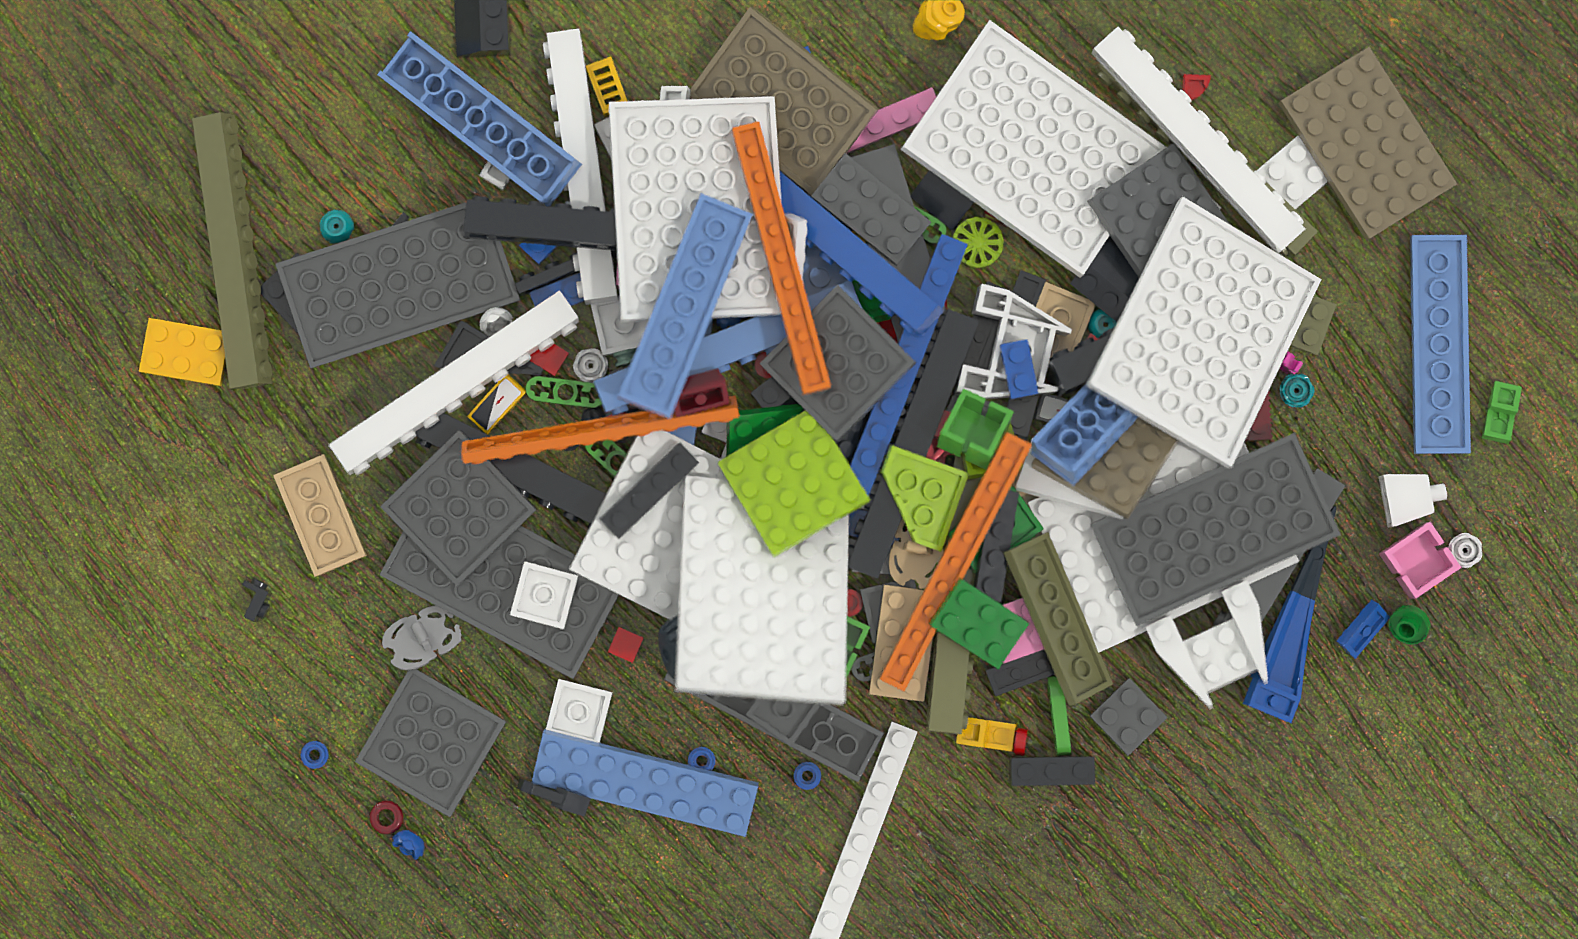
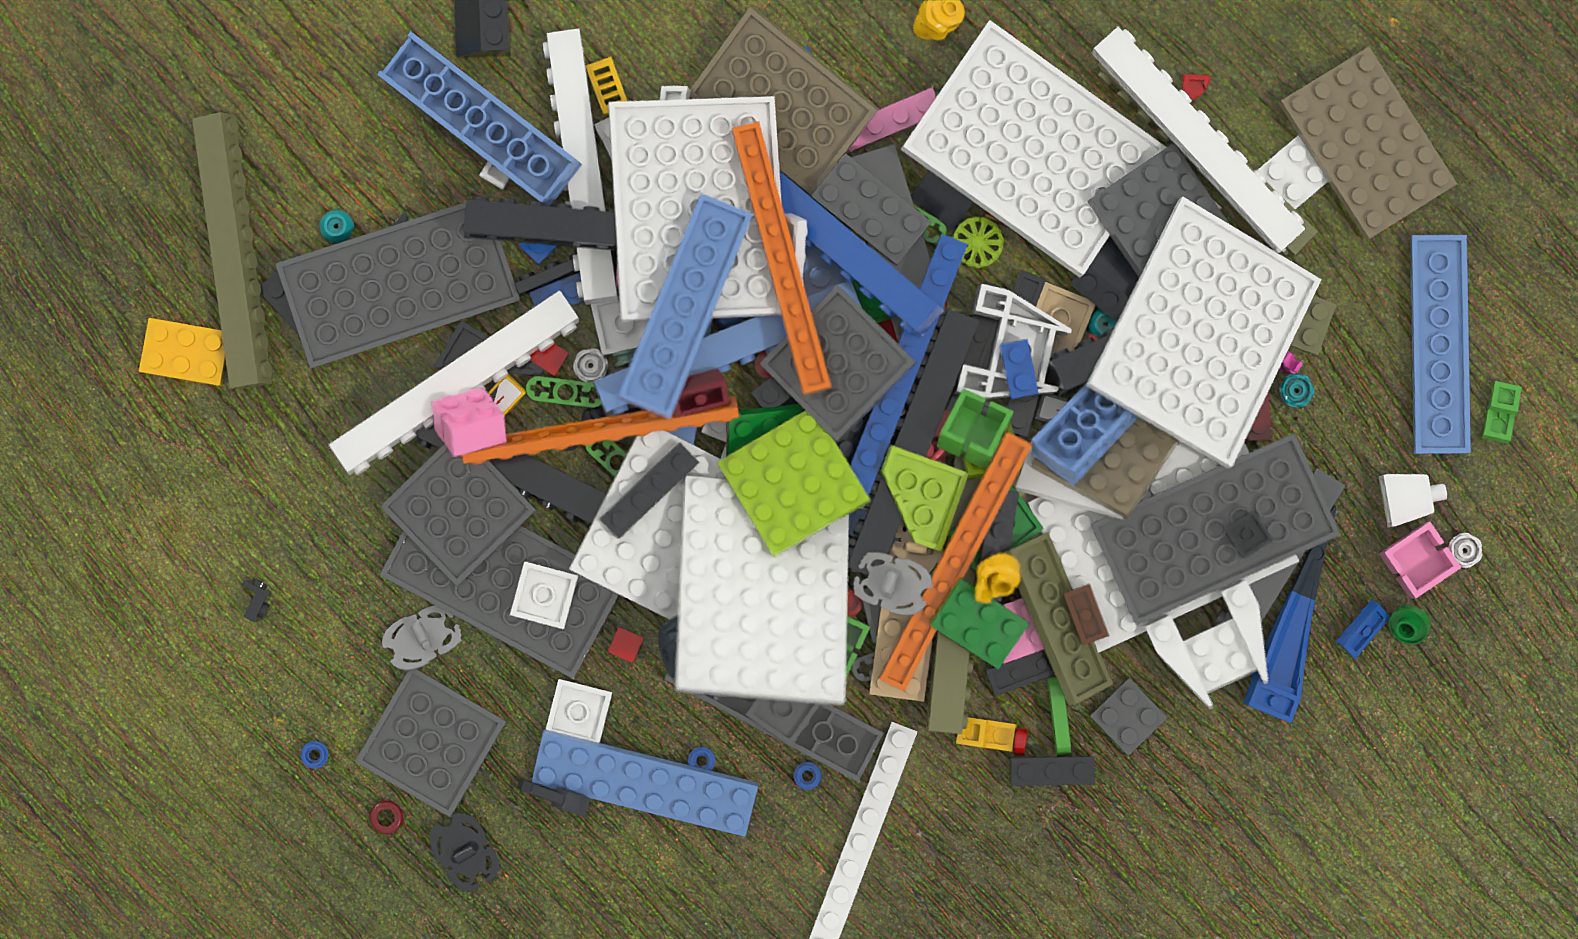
tan plate [273,454,367,577] -> none
blue plate [392,830,425,860] -> none
white plate [480,307,513,337] -> none
none -> black shield [430,813,501,892]
none -> bright pink piece [431,388,506,457]
none -> light grey shield [853,552,932,615]
none -> yellow head [975,554,1020,603]
none -> reddish brown plate [1063,583,1109,645]
none -> black piece [1223,510,1273,559]

